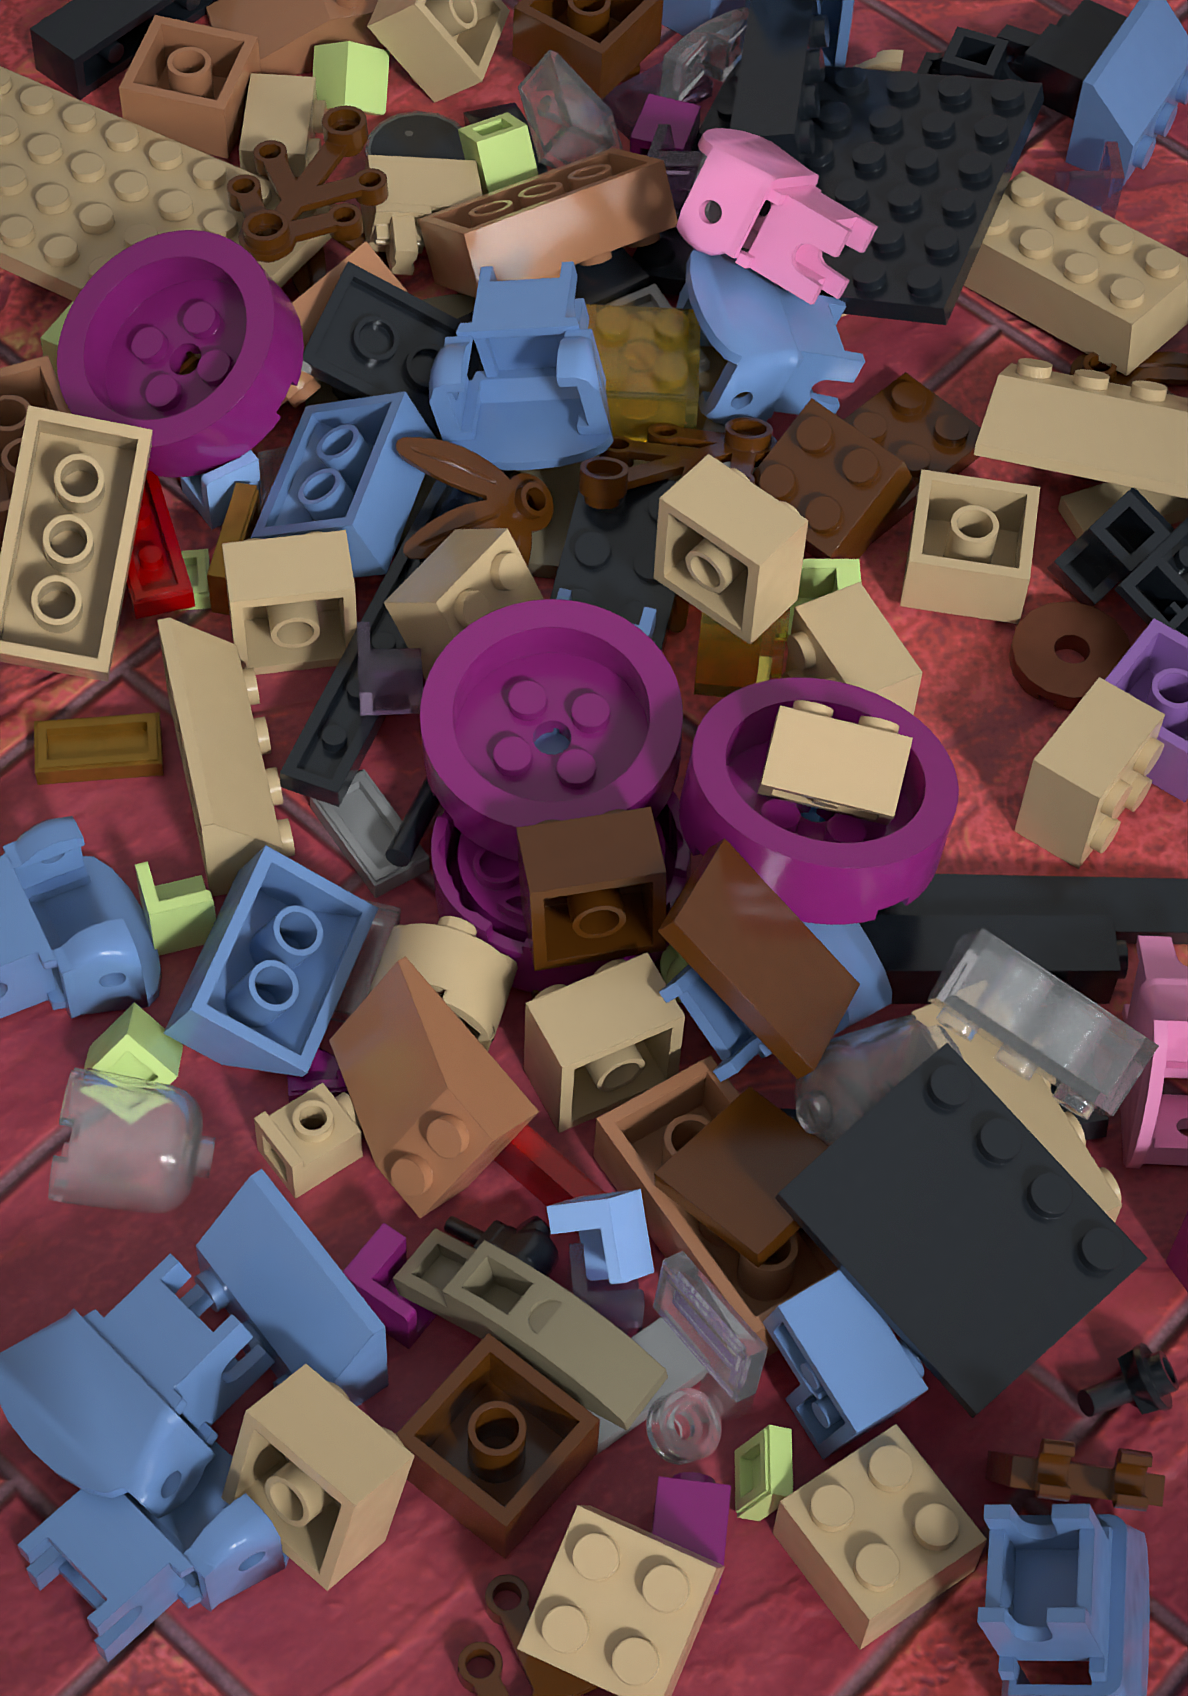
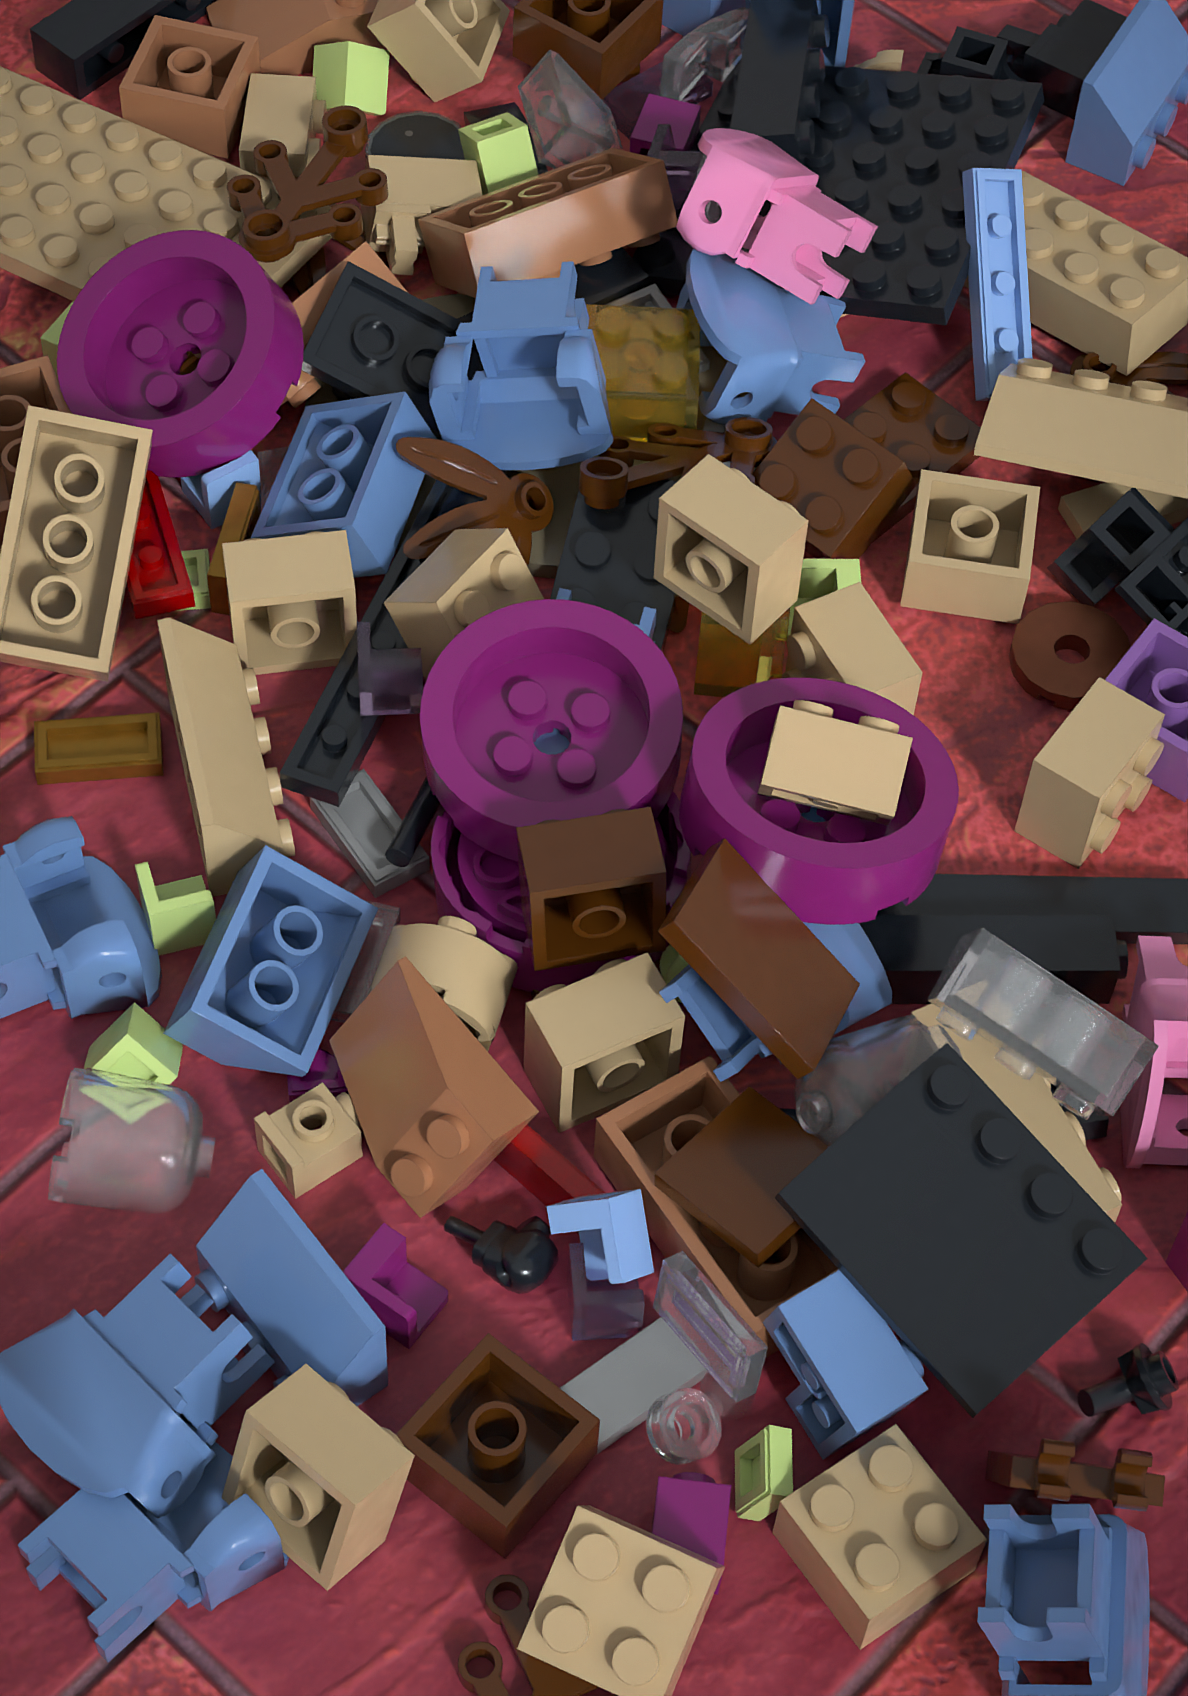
dark tan slope [393,1228,668,1431] -> none
clear purple panel [1053,141,1125,219] -> none
none -> light blue tile [962,168,1033,401]

